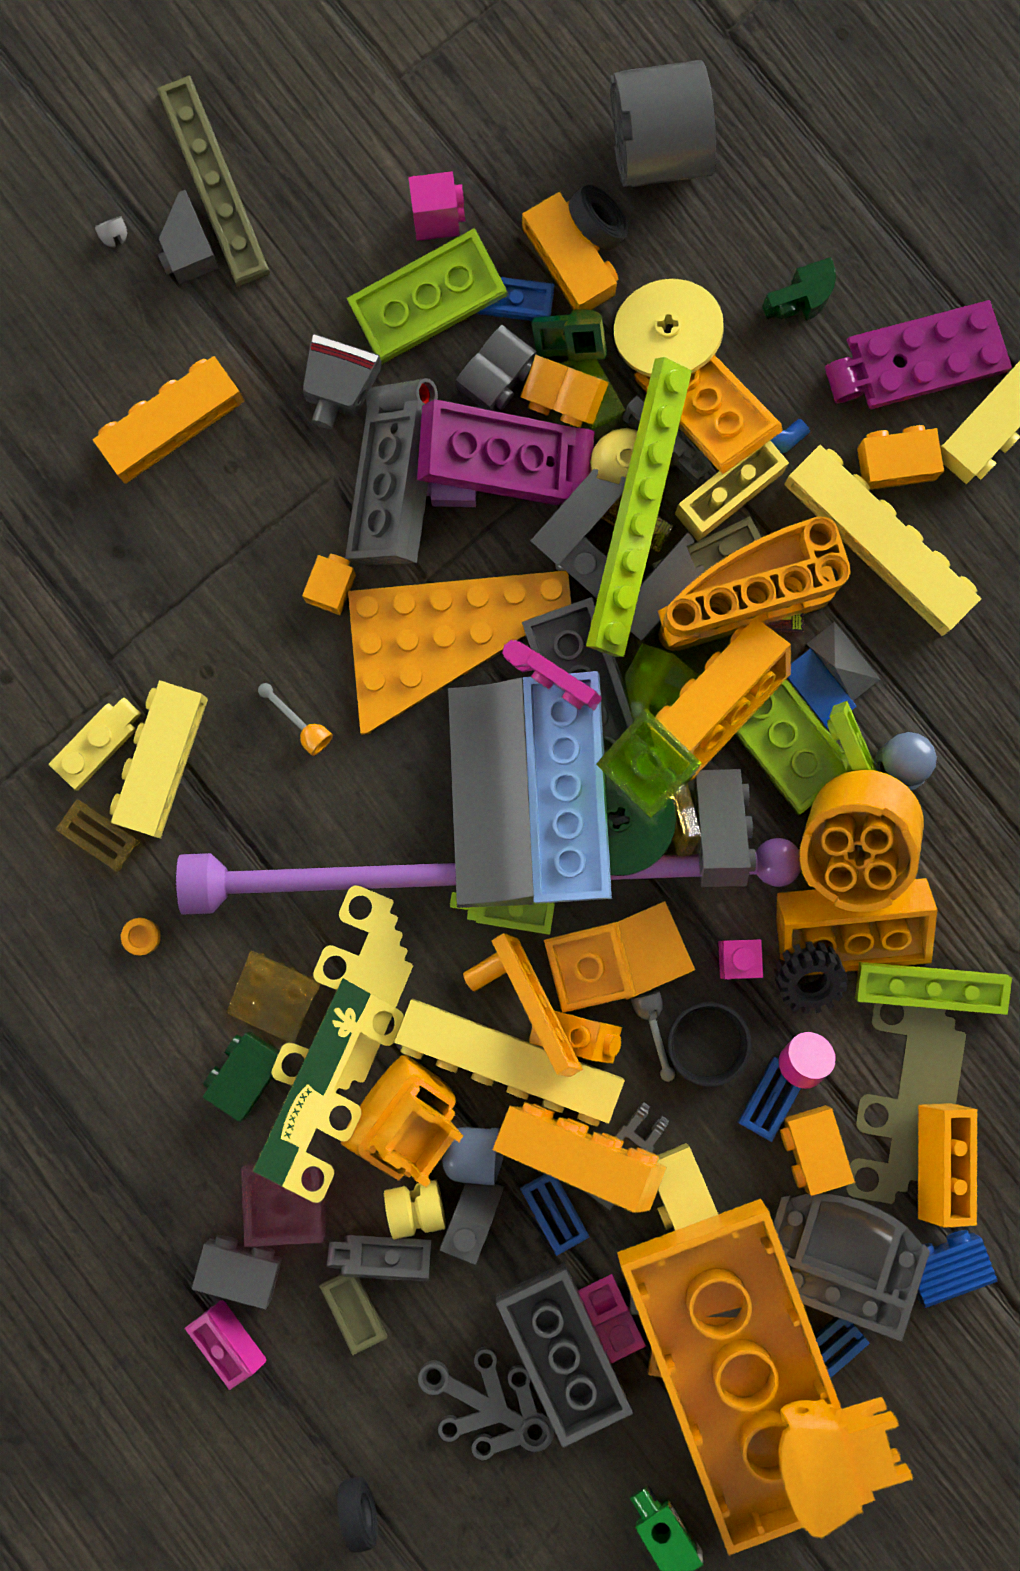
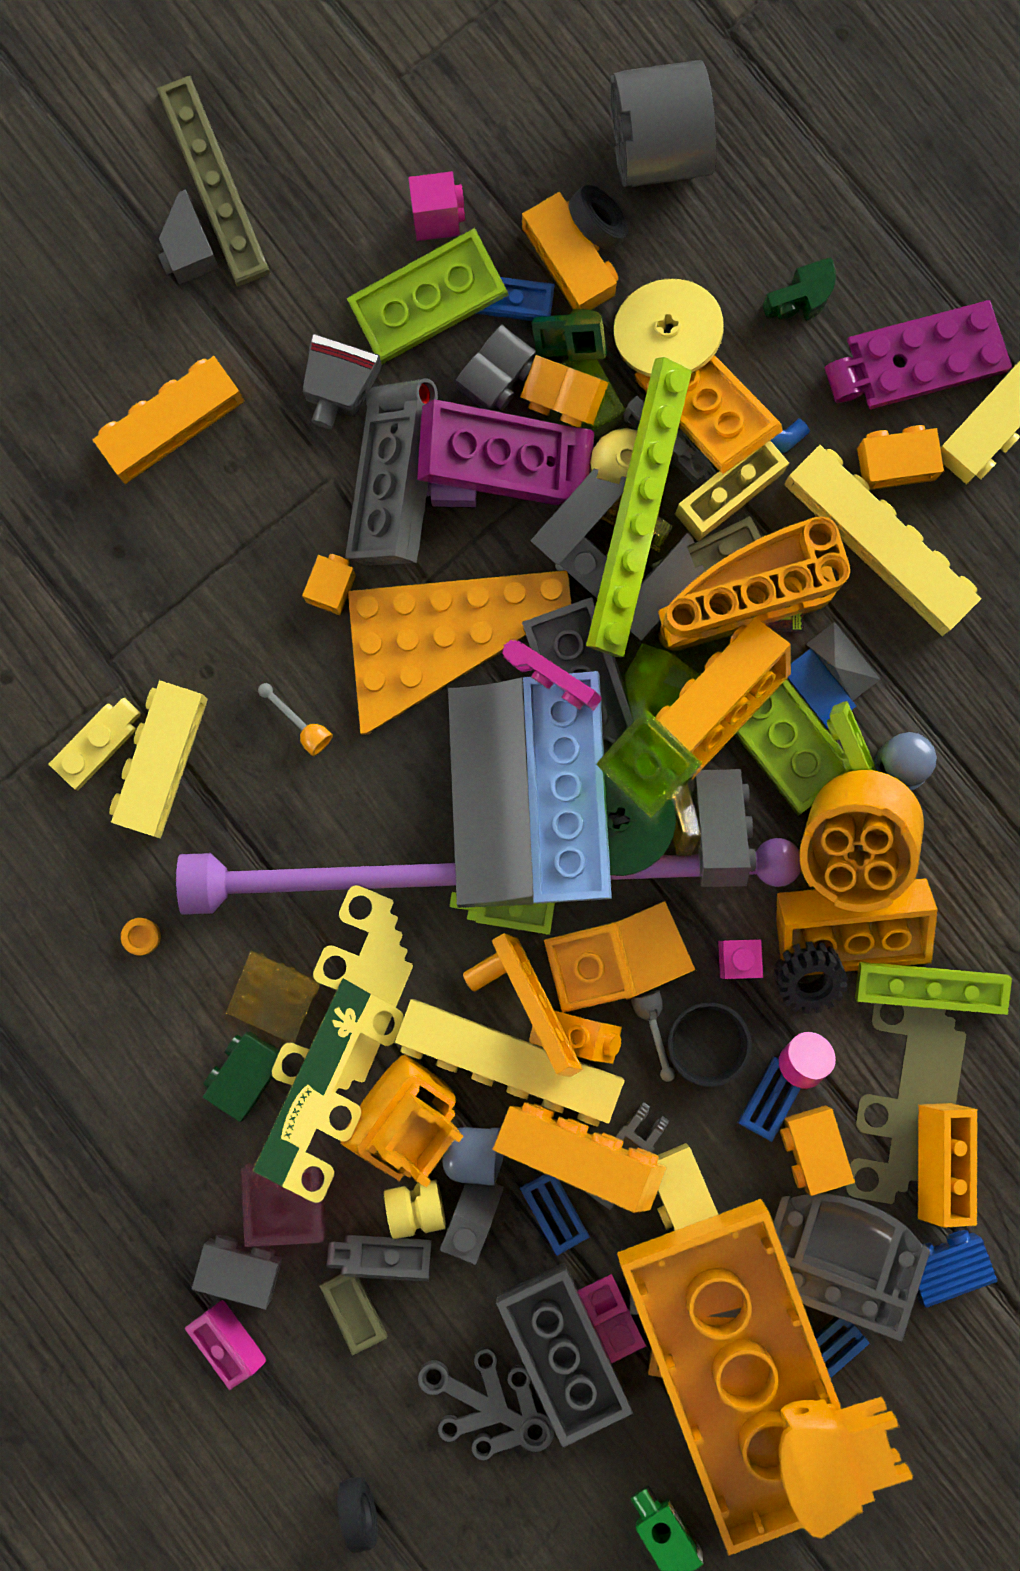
clear yellow tile [55,799,140,872] -> none
light grey hinge [95,216,127,247] -> none

